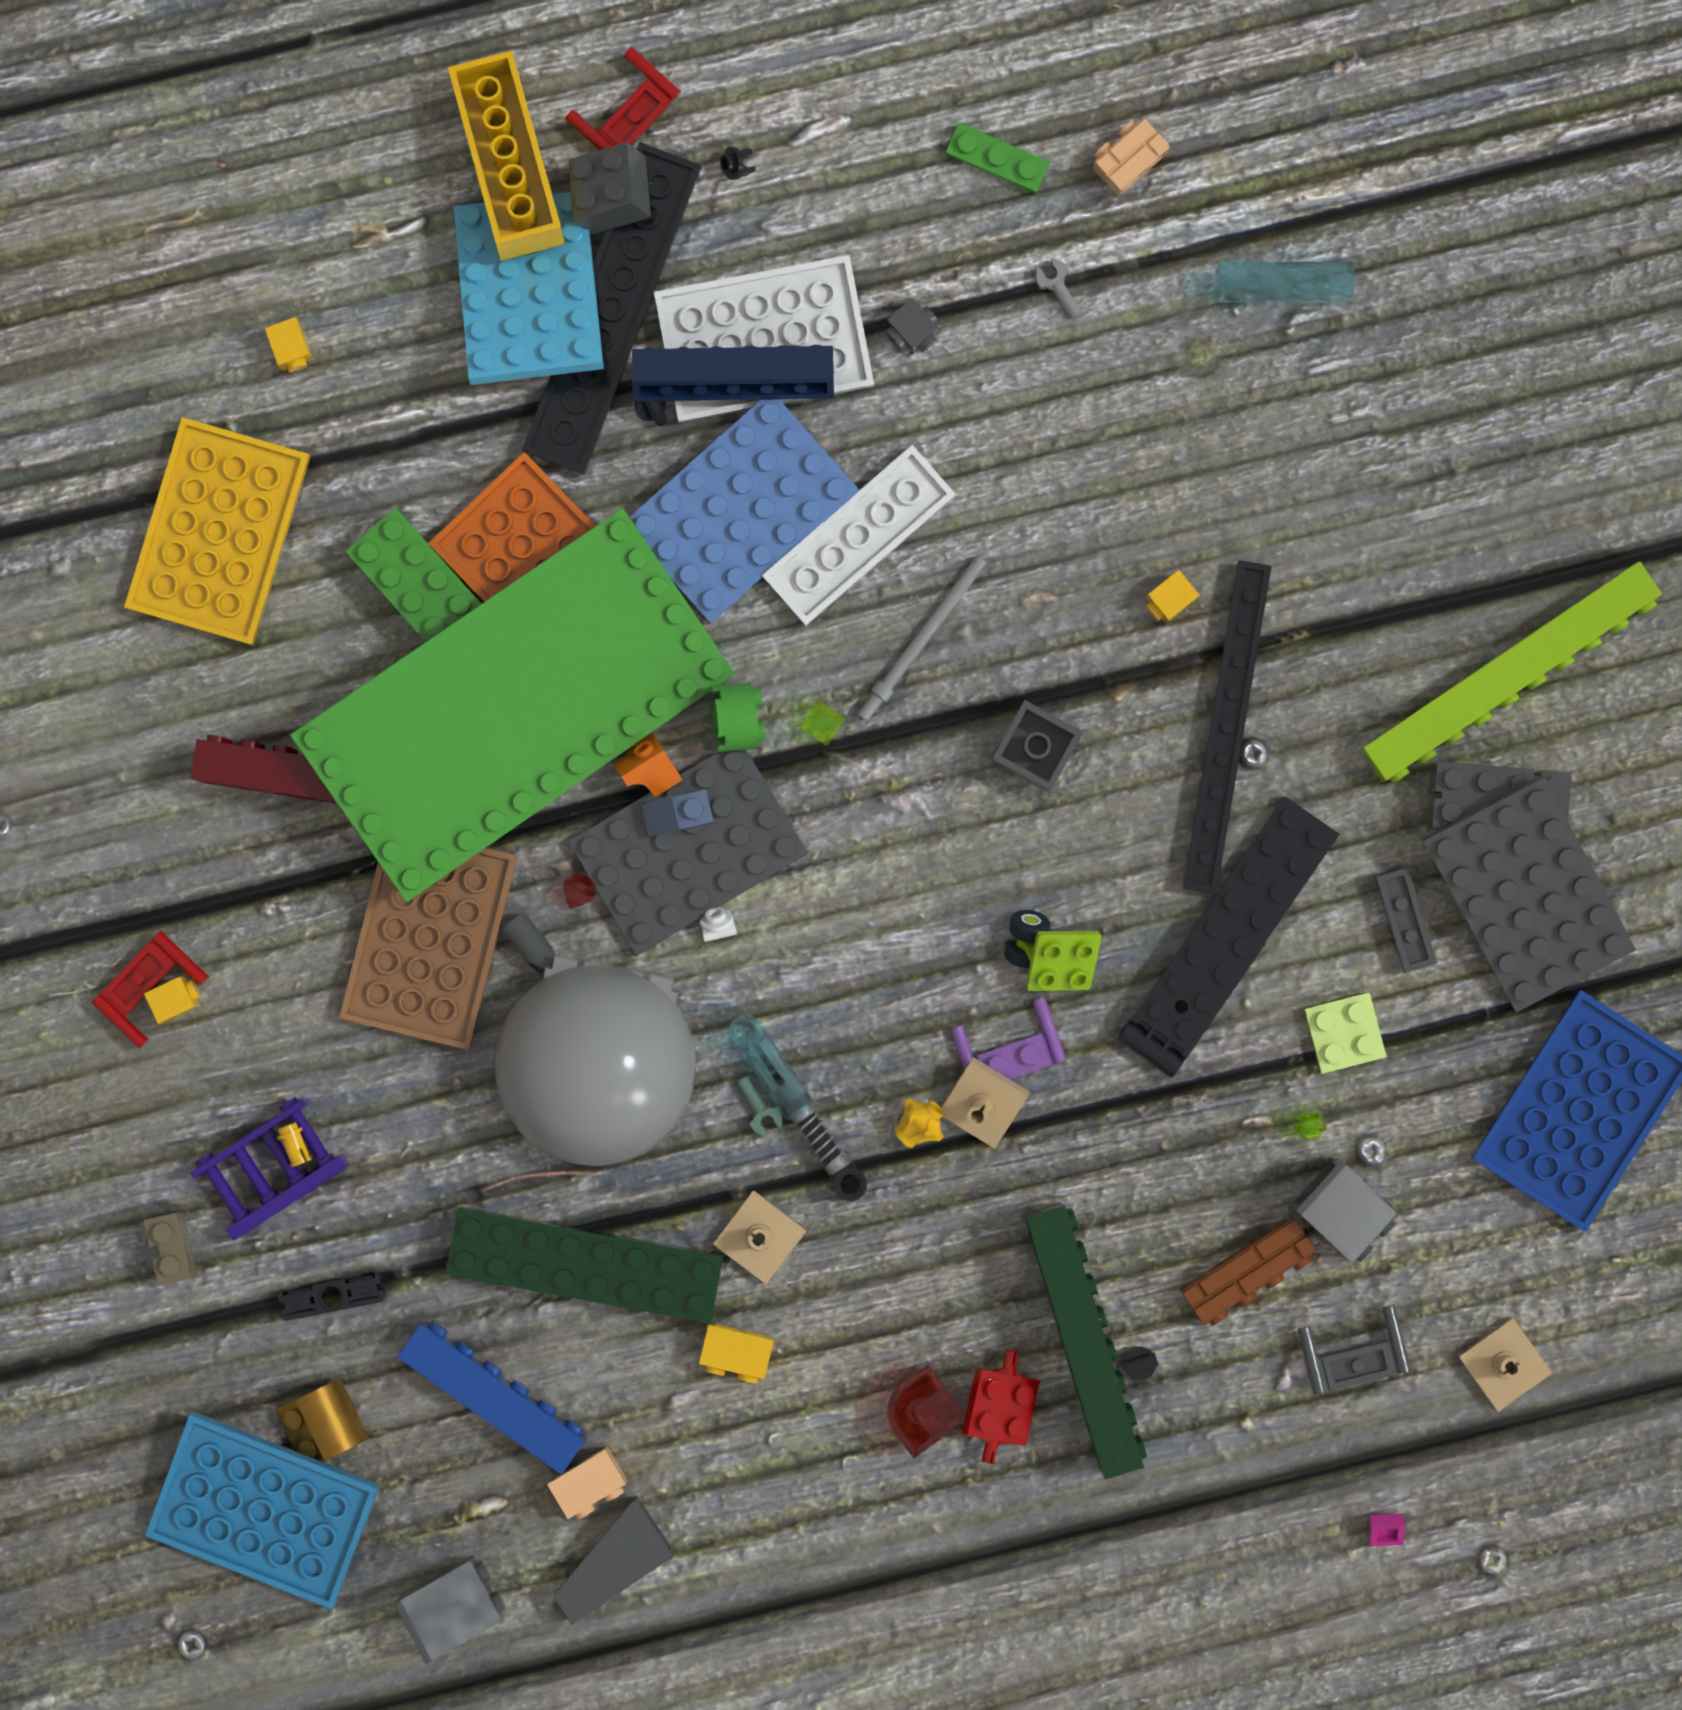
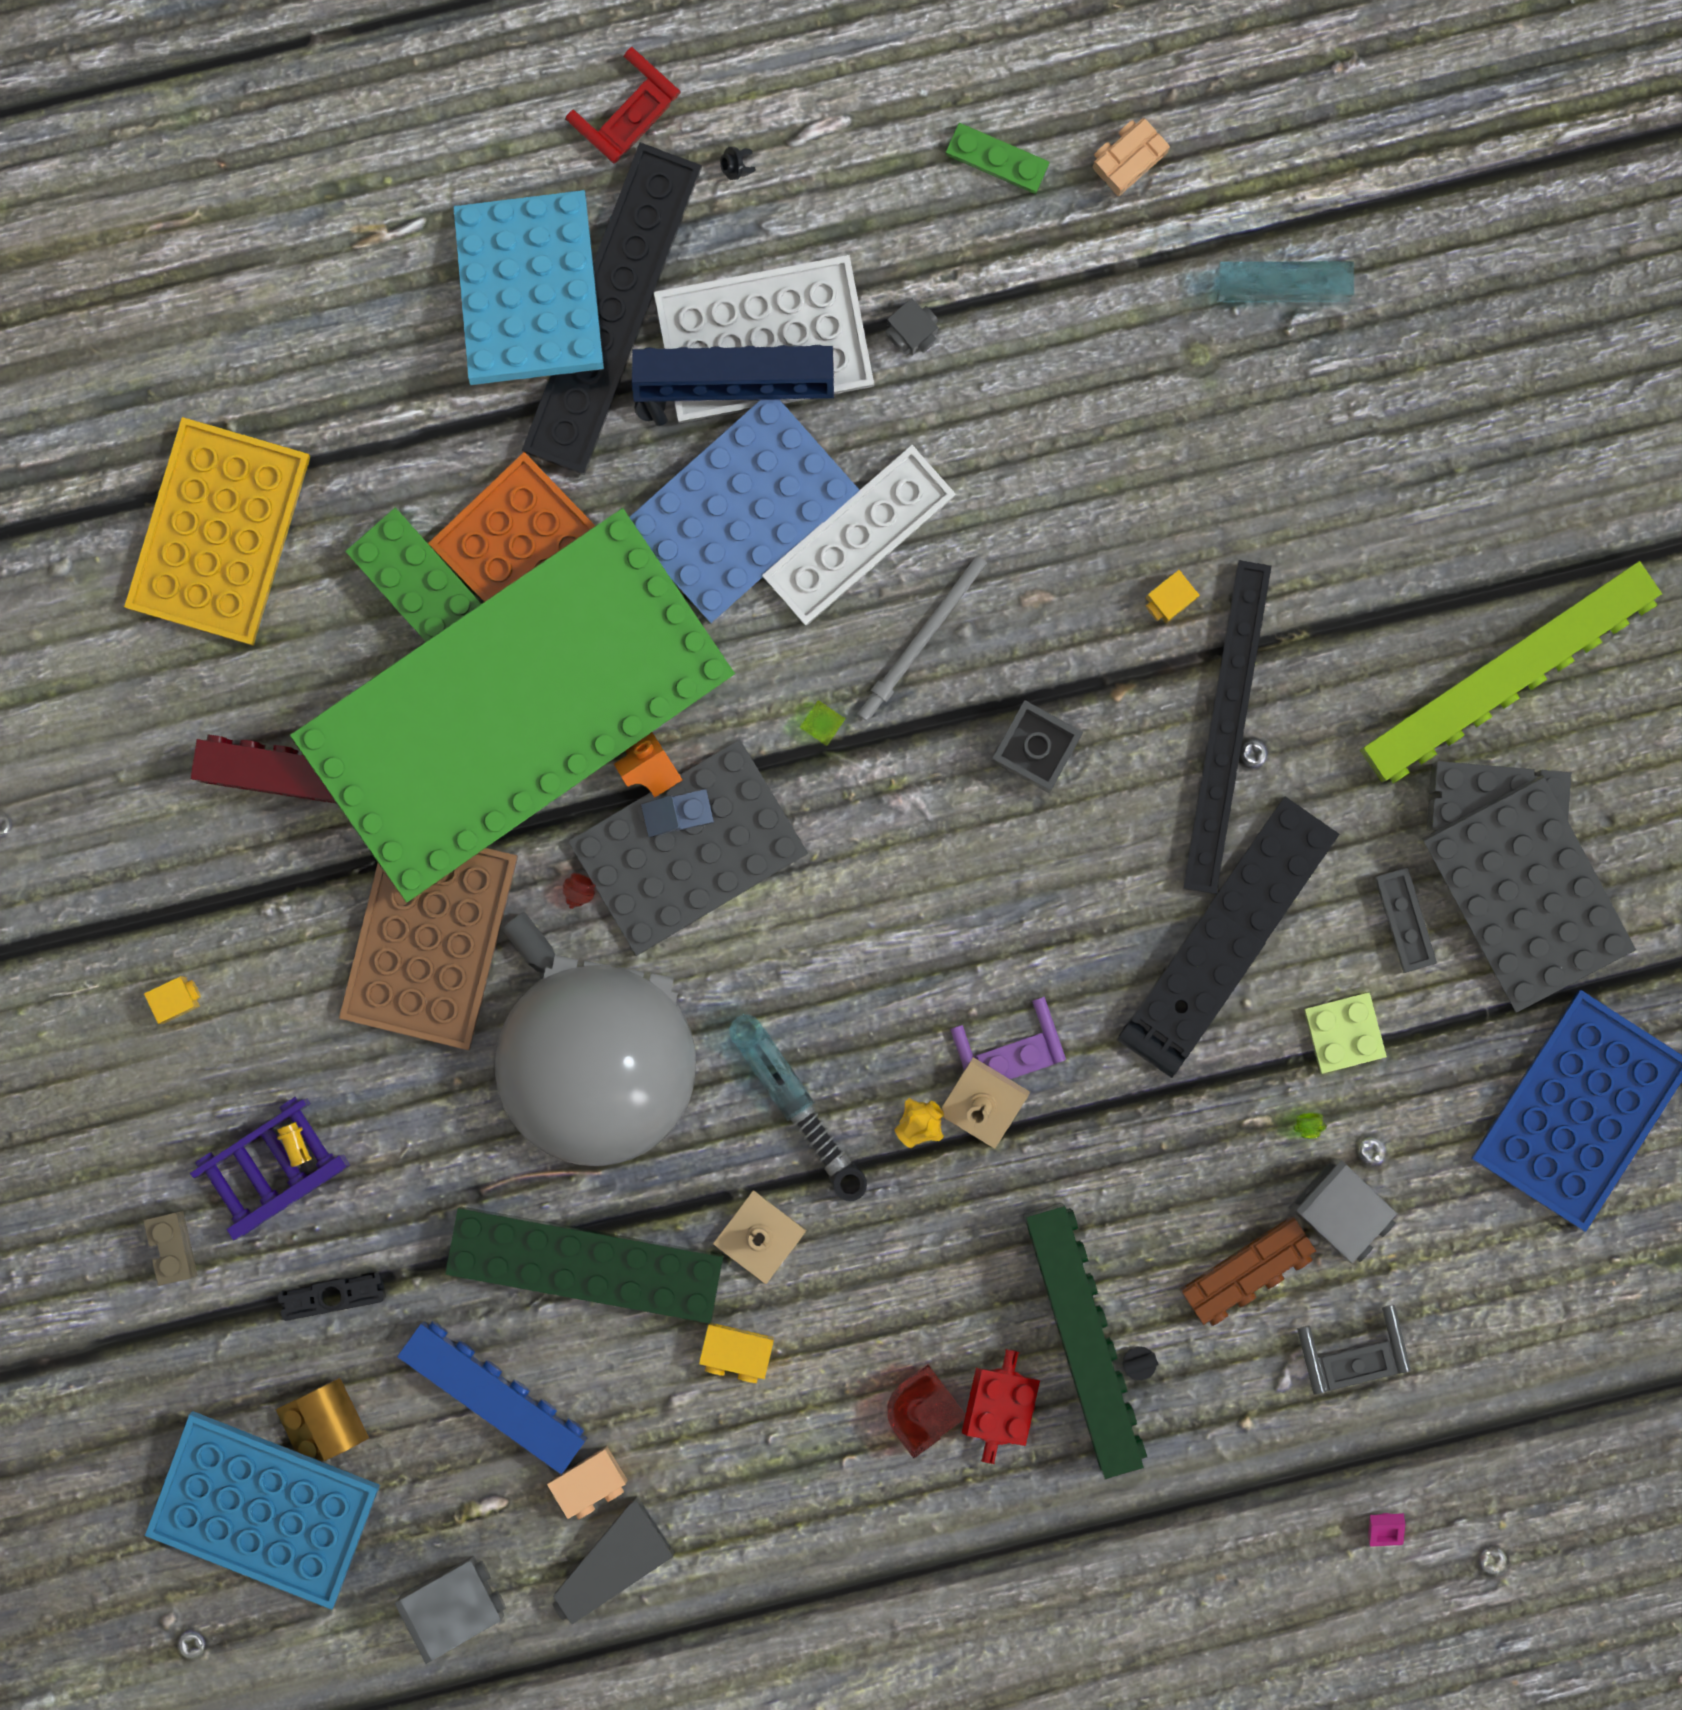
red plate [91,931,209,1049] -> none
yellow brick [265,317,314,373] -> none
yellow brick [448,50,565,261] -> none
dark grey brick [568,142,651,234] -> none
white plate [700,907,737,942] -> none
bright green brick [709,682,765,753] -> none
sand green bar [736,1076,782,1137] -> none
lime plate [1005,910,1102,991] -> none
light grey bar [1036,258,1082,319] -> none
tan tile [1457,1317,1552,1412] -> none

